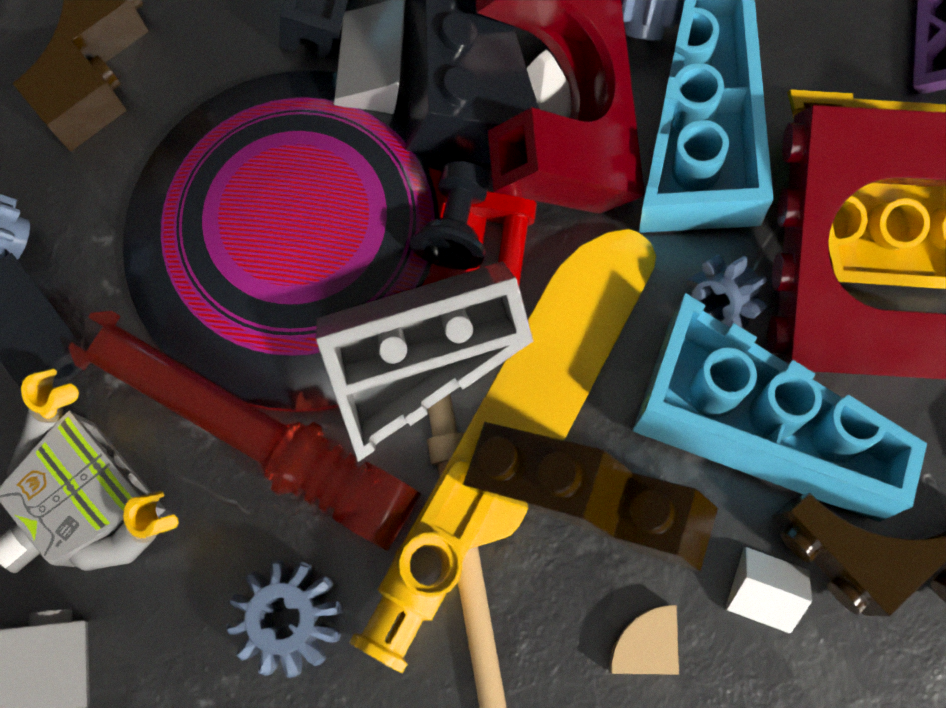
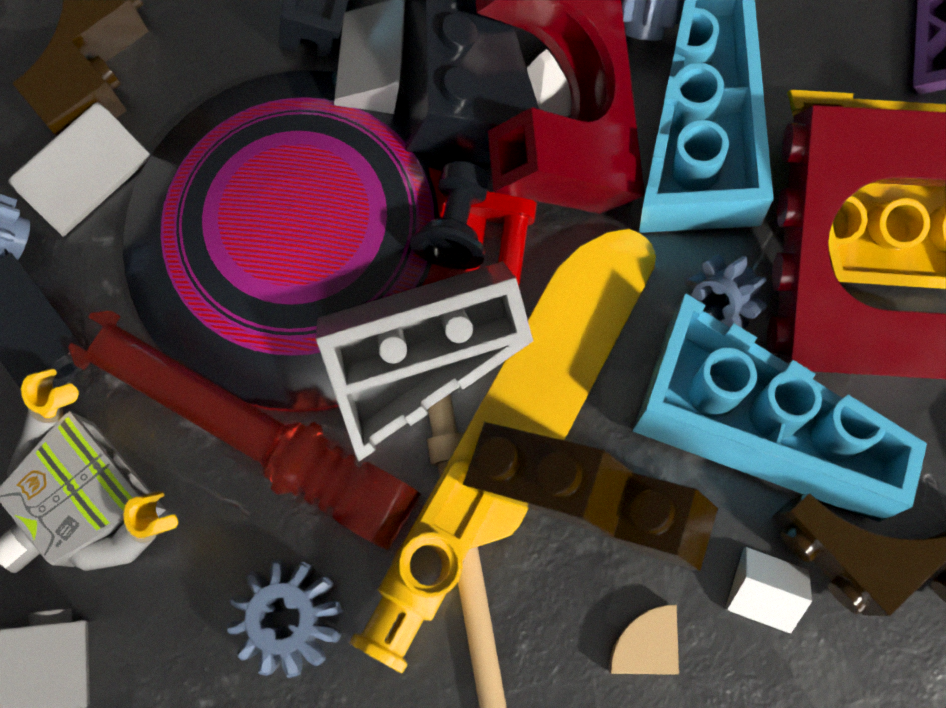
none -> slope [8,102,151,237]

